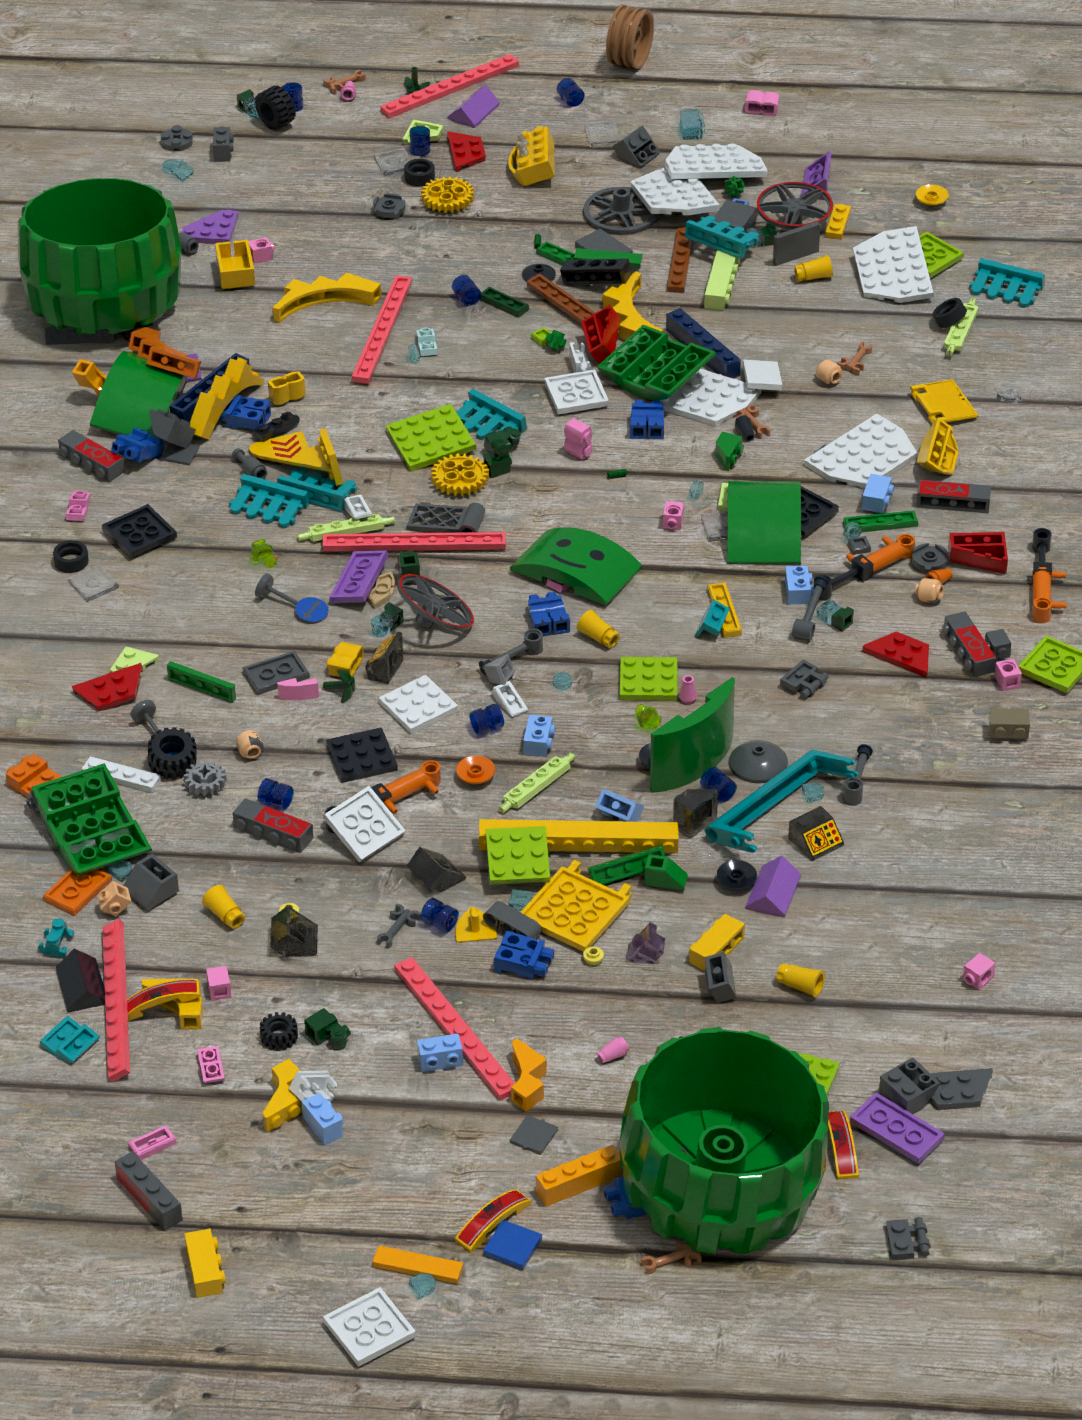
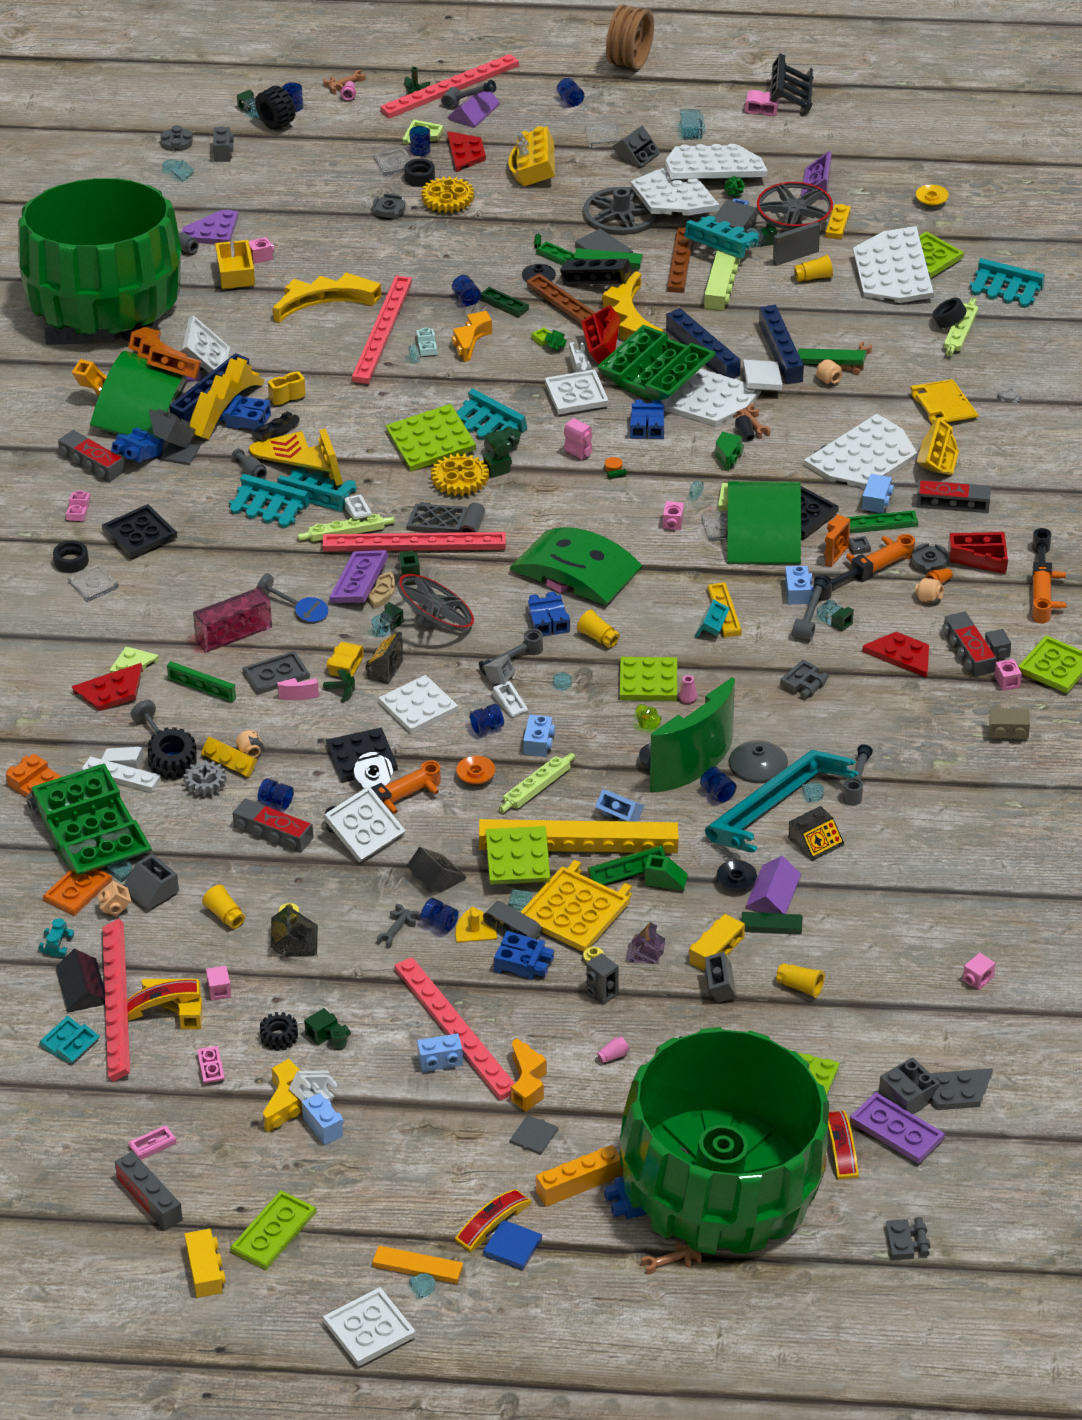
clear neon green animal [251,539,278,568] -> none
clear smoke slope [673,789,718,839] -> none
clear light blue tile [843,522,862,539] -> none
none -> white slope [102,747,143,769]
none -> white plate [182,315,230,374]
none -> clear pink brick [193,587,272,653]
none -> yellow plate [201,736,258,777]
none -> lime tile [230,1190,317,1270]
none -> plate [353,752,393,790]
none -> dark grey piece [441,80,496,109]
none -> light orange arch [451,311,492,362]
none -> dark grey brick [586,953,619,1005]
none -> orange tile [605,457,623,472]
none -> dark green tile [741,912,803,934]
none -> dark blue brick [759,305,804,385]
none -> black fence [770,53,814,116]
none -> green tile [798,348,867,365]
none -> orange plate [824,514,850,567]

